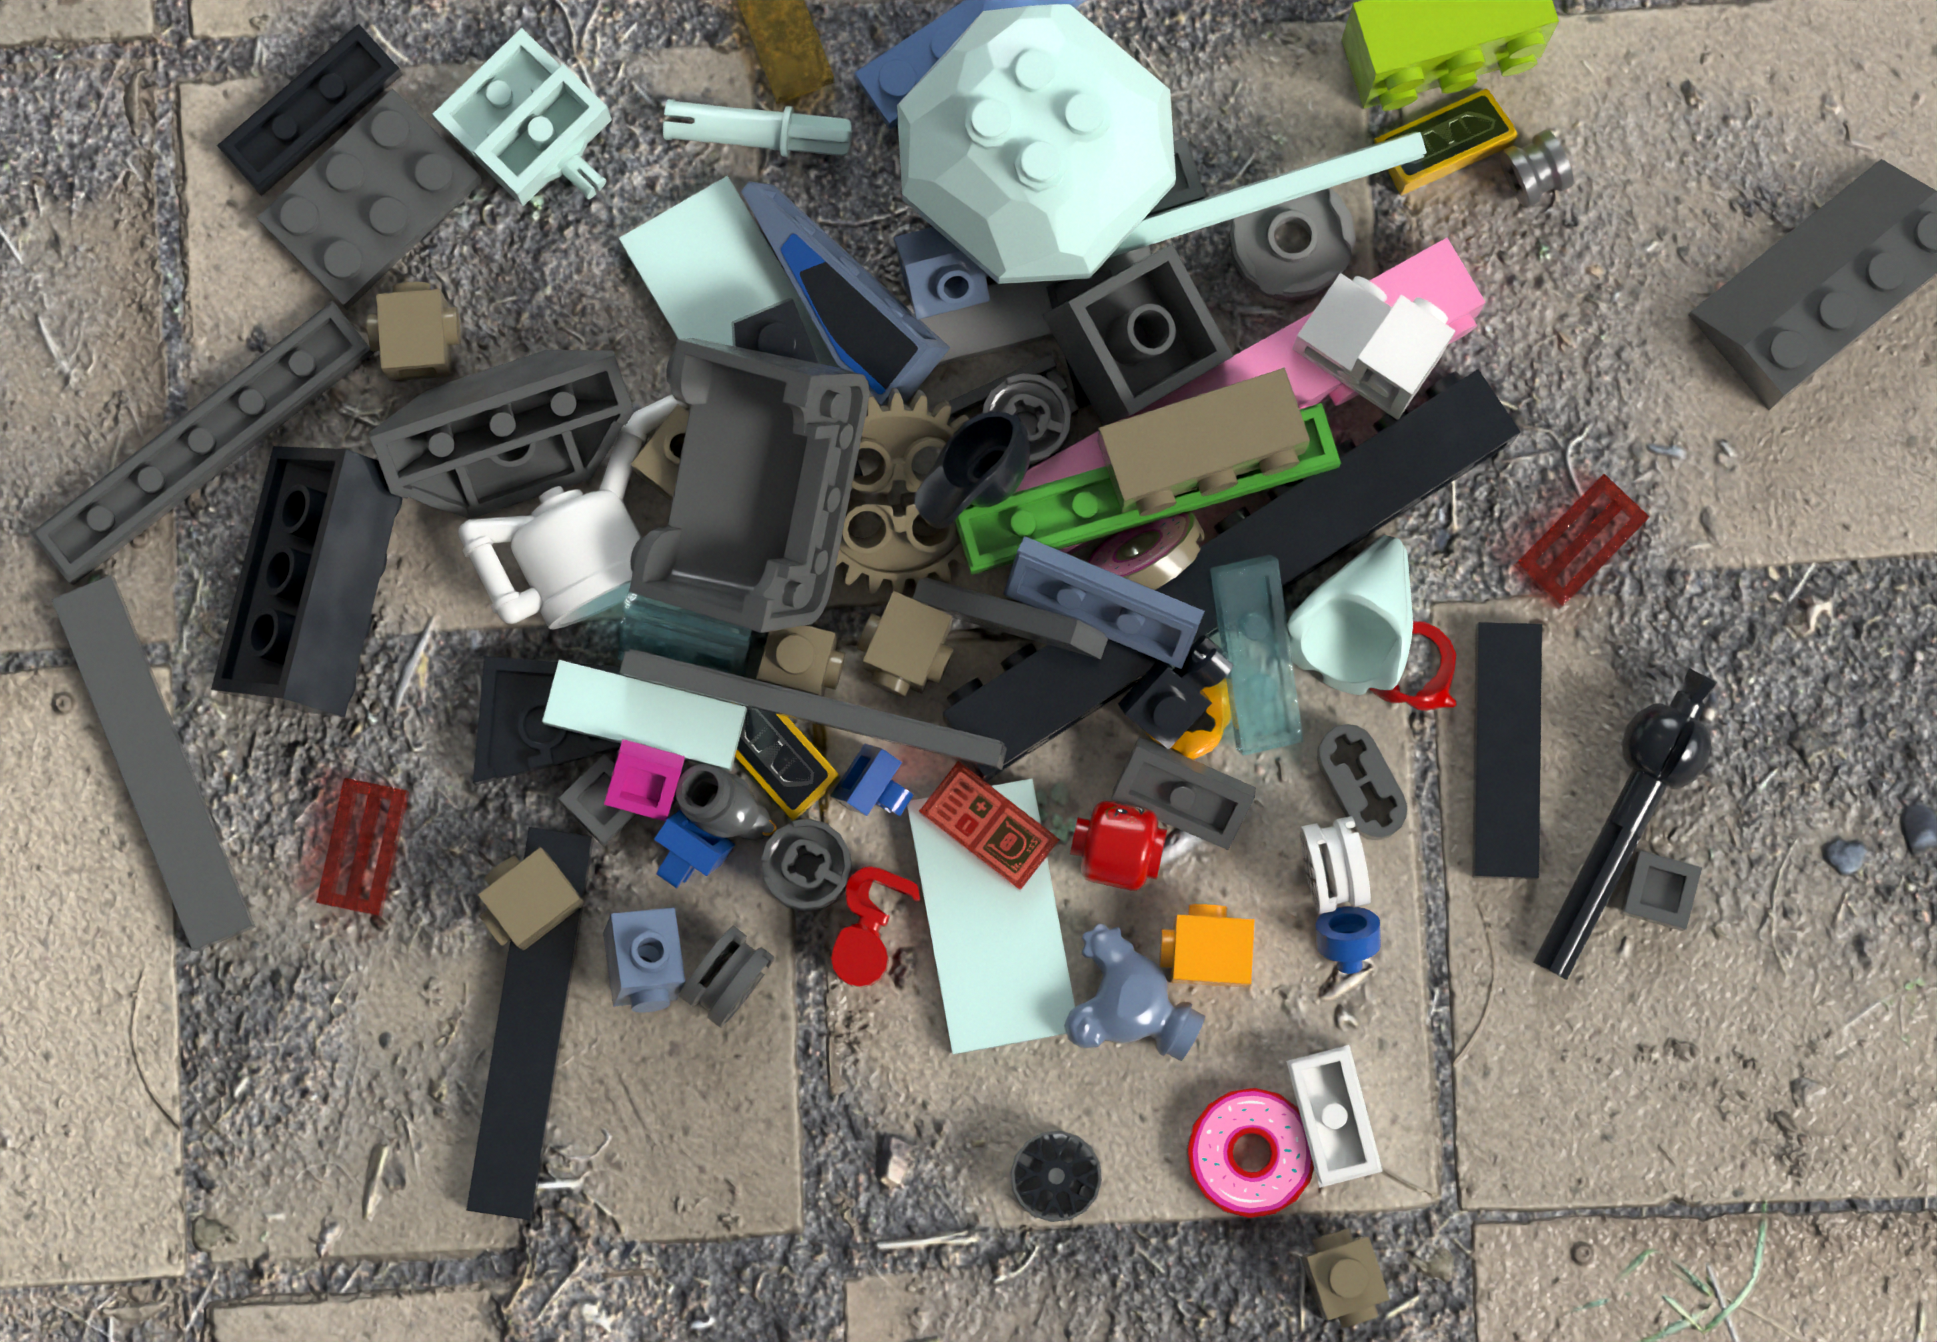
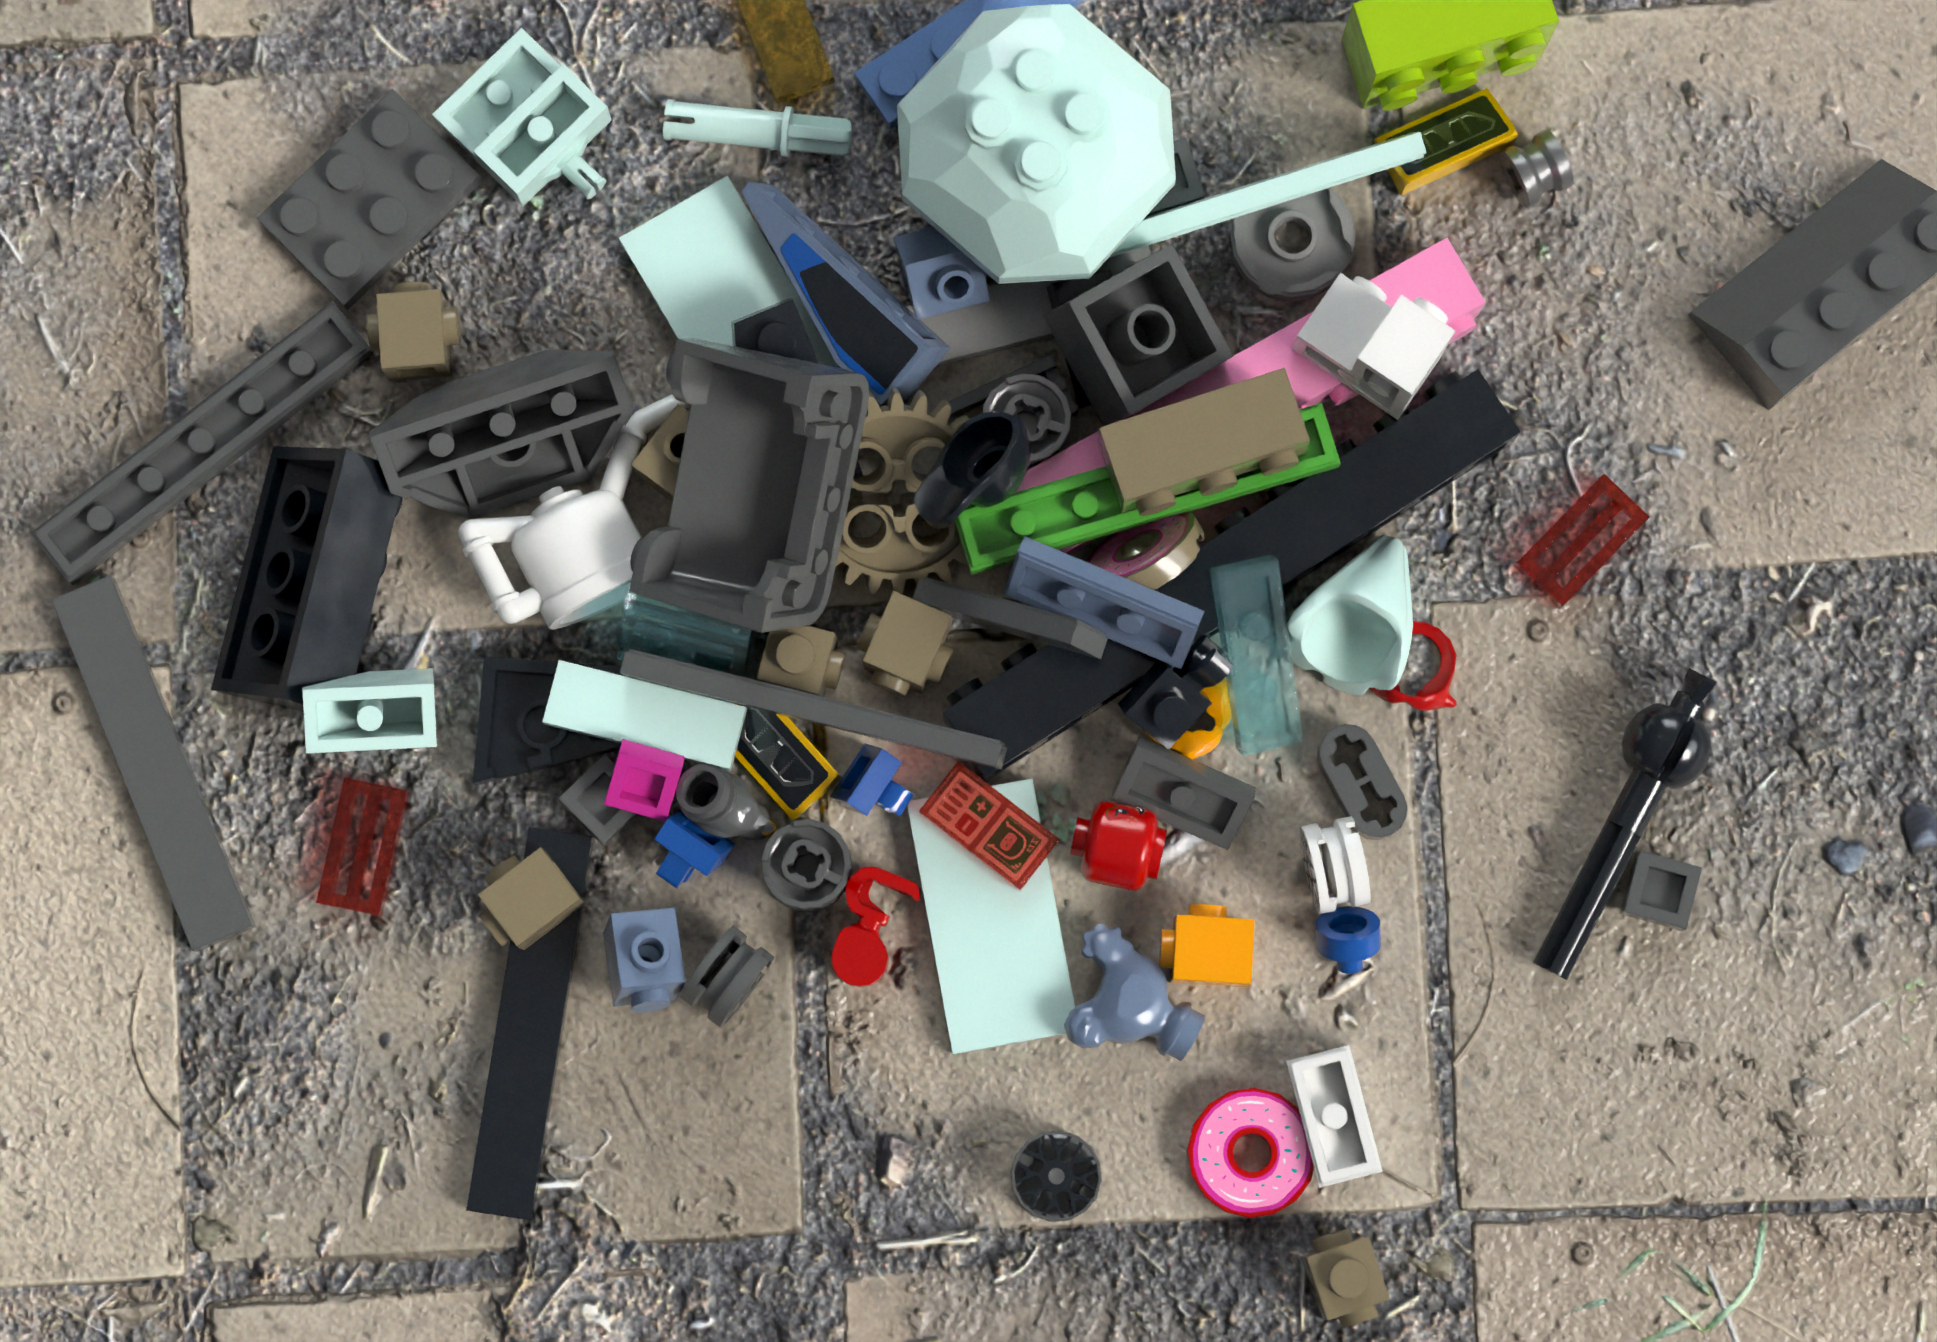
black tile [217,24,403,196] -> none
black tile [1472,622,1542,880] -> none
none -> light aqua slope [302,668,437,753]

